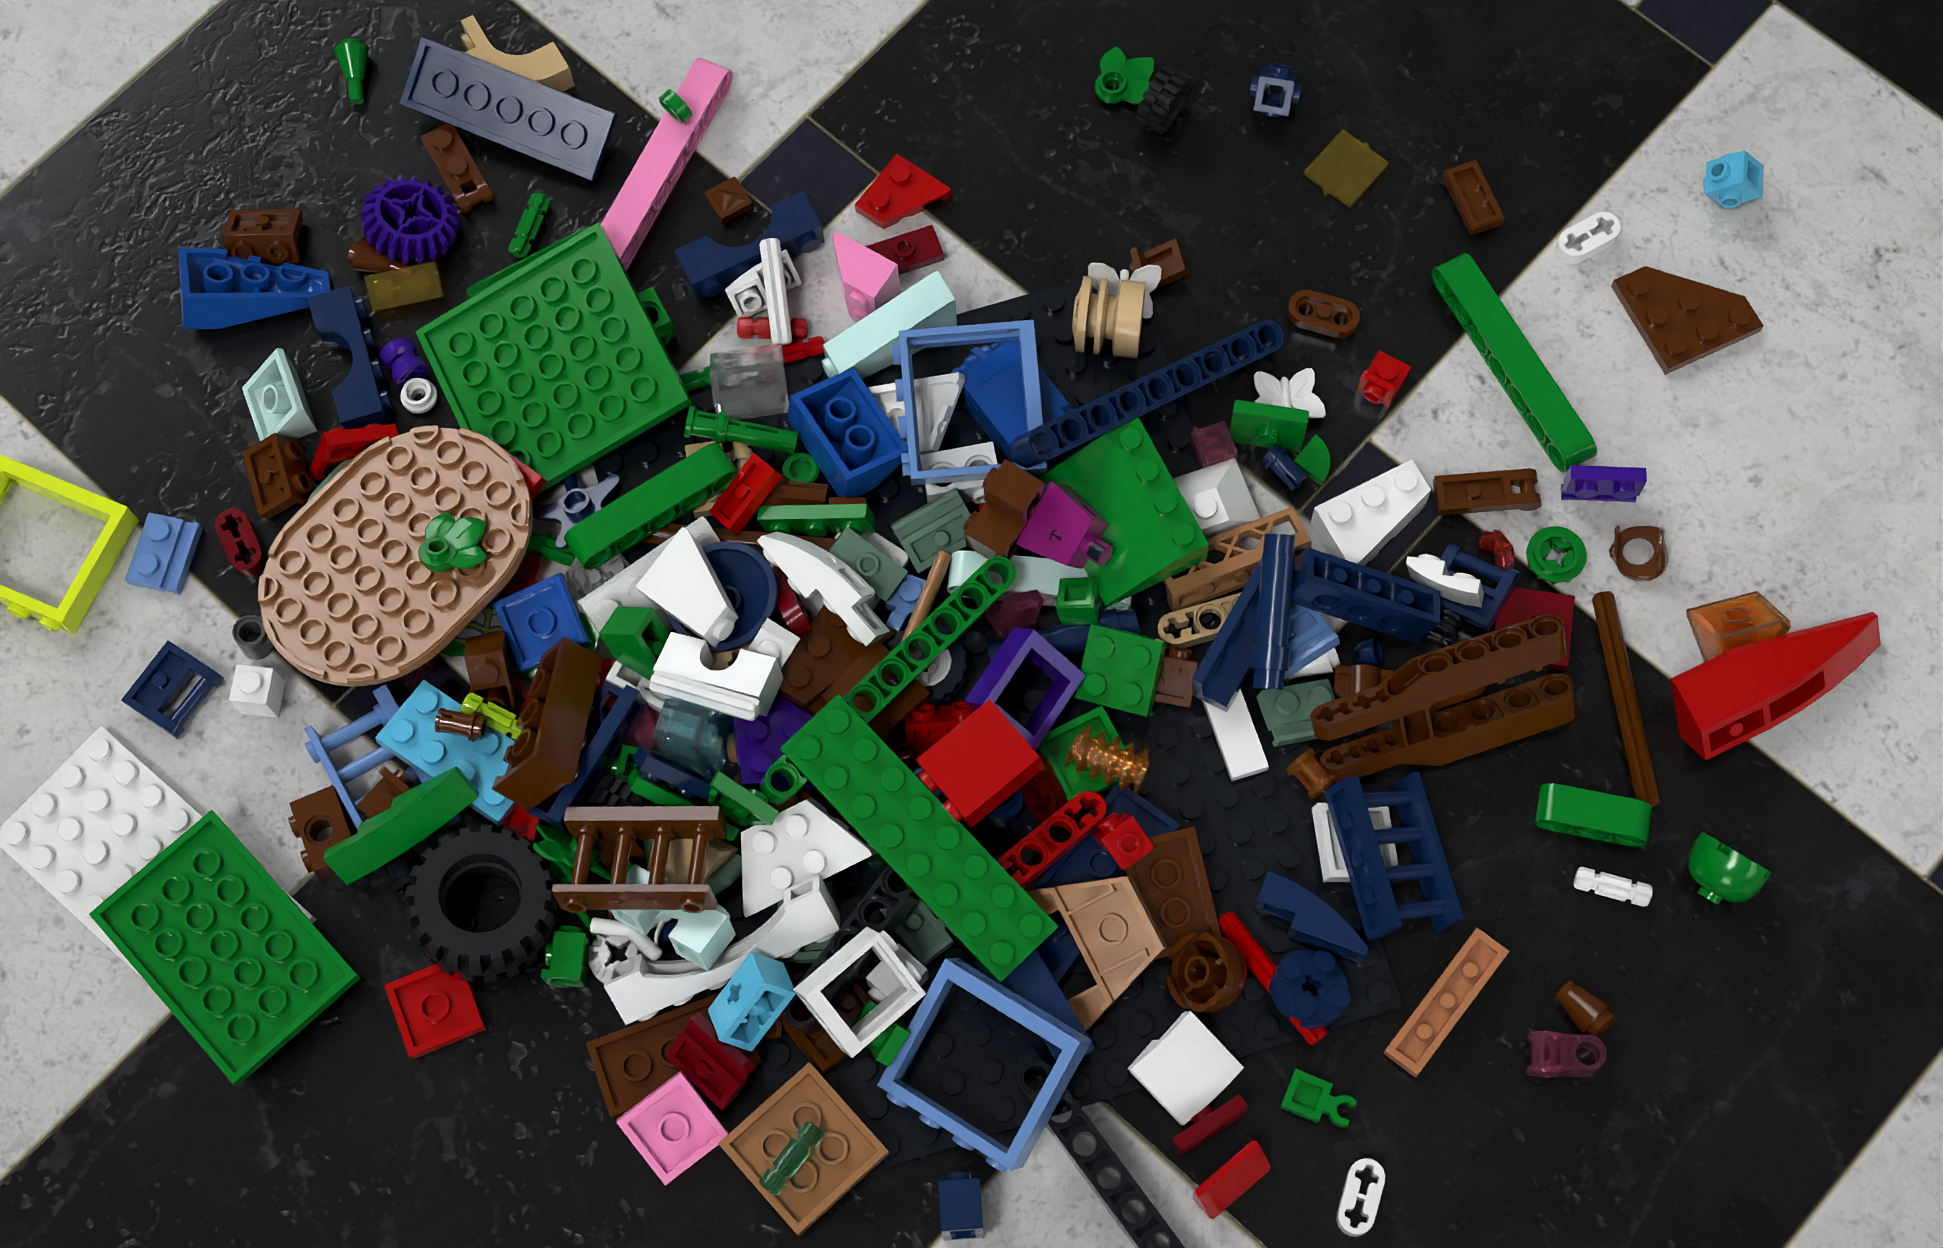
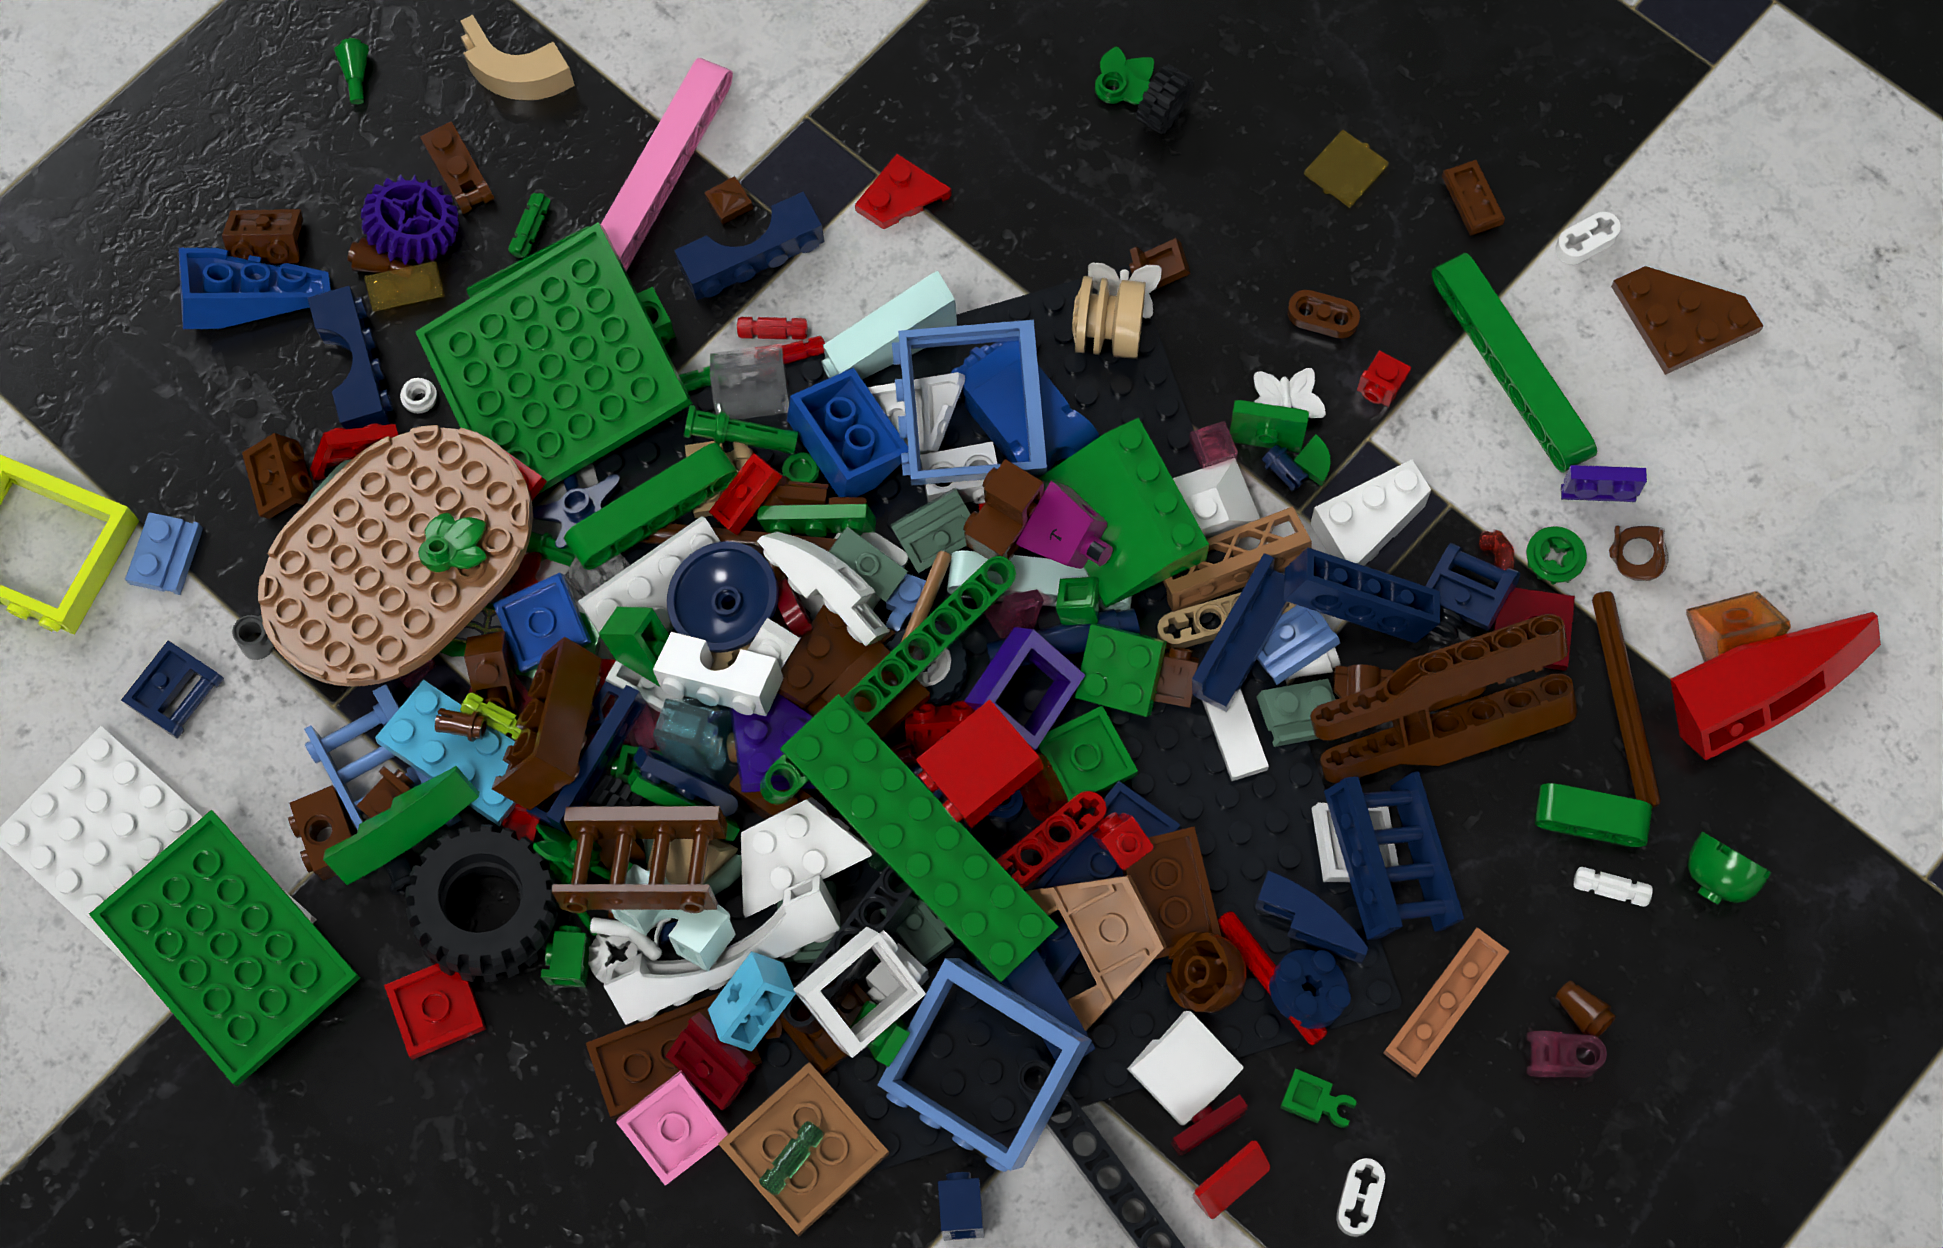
dark red beam [215,509,267,576] -> none
white brick [229,664,286,718] -> none
light aqua slope [242,348,317,441] -> none
dark purple wheel [380,337,429,388] -> none
plate [399,37,618,181] -> none
white slope [635,527,738,648] -> none
white axle [650,670,761,721] -> none
green tile [659,89,693,124] -> none
green wing [707,771,779,826] -> none
white slope [725,249,802,318] -> none
white axle [760,238,792,346] -> none
bright pink slope [832,231,901,323] -> none
dark red plate [865,225,944,275] -> none
dark blue beam [1011,319,1284,468] -> none
clear orange piece [1064,724,1150,797] -> none
dark blue brick [1249,63,1302,117] -> none
dark blue piece [1250,534,1295,690] -> none
clear orange bush [1286,748,1337,800] -> none
dark blue hinge [1353,638,1384,668] -> none
white slope [1406,554,1484,607] -> none
reddish brown plate [1433,468,1542,516] -> none
medium azure brick [1703,150,1764,208] -> none

